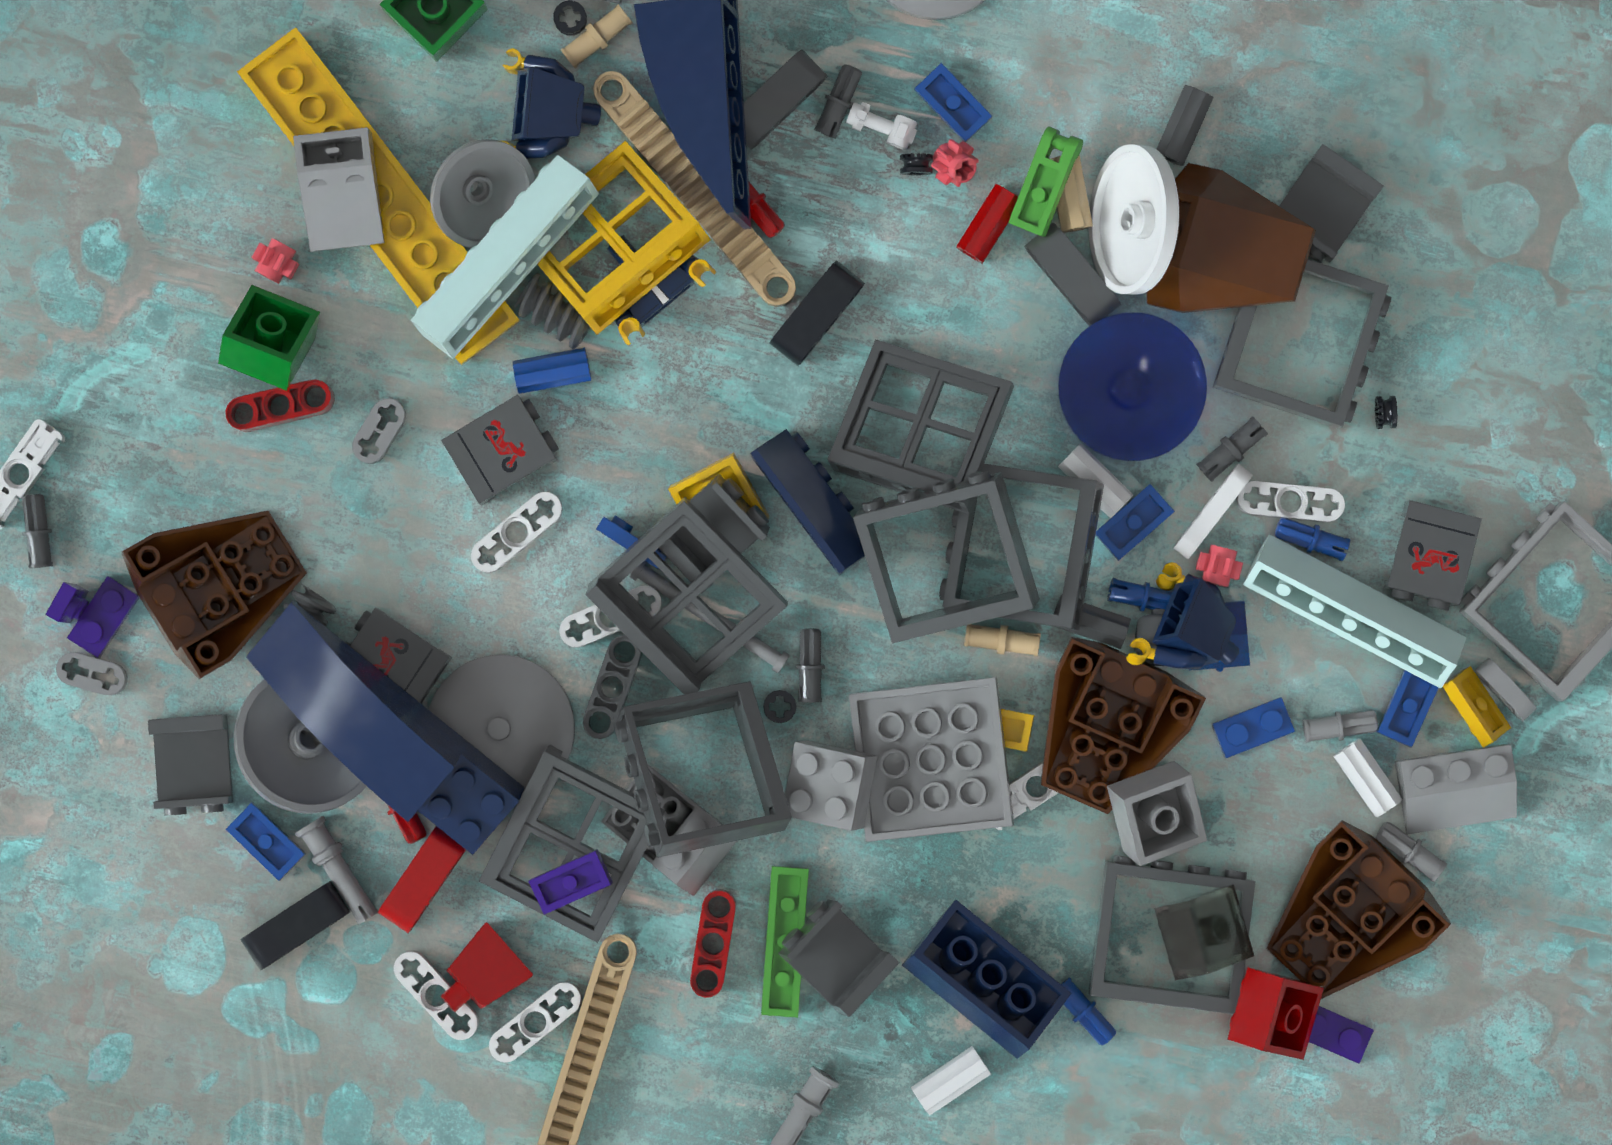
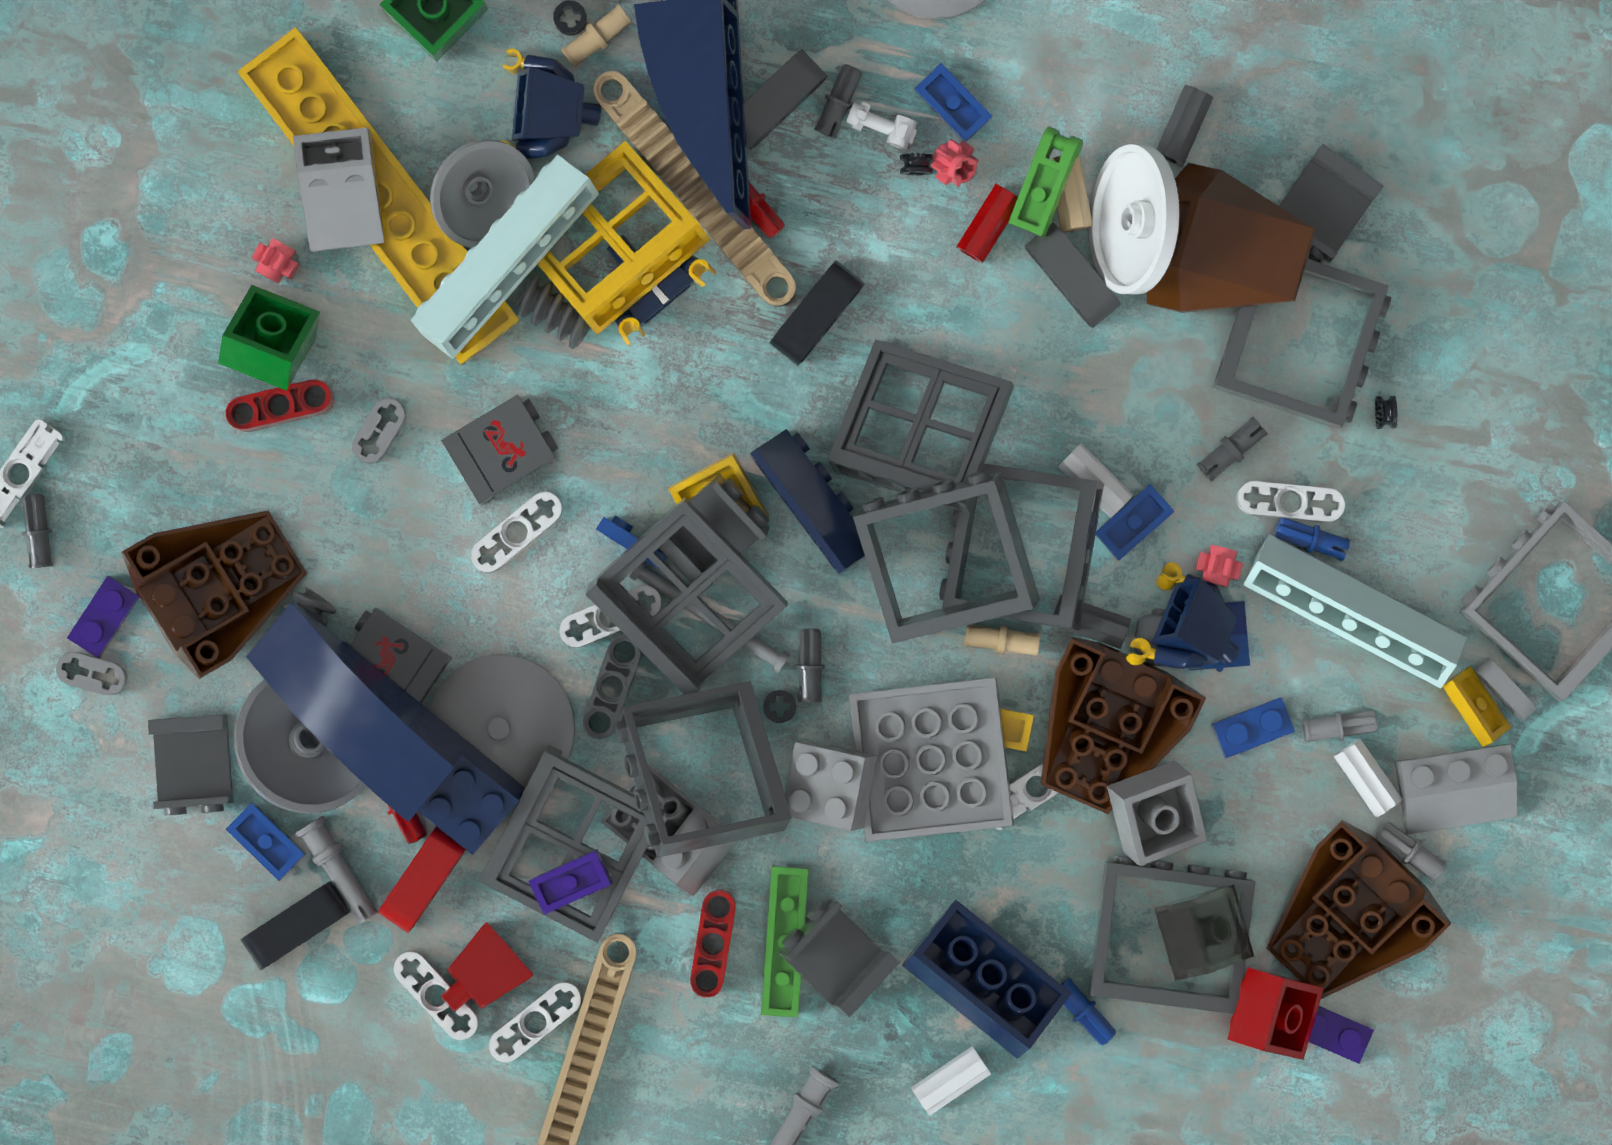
dark purple plate [45,582,89,623] -> none
blue axle [513,347,591,394] -> none
clear blue dish [1058,312,1207,462] -> none
blue axle [1107,578,1172,611] -> none
white beam [1173,463,1253,559] -> none
blue plate [1376,670,1438,747] -> none
dark grey panel [1383,500,1482,611] -> none

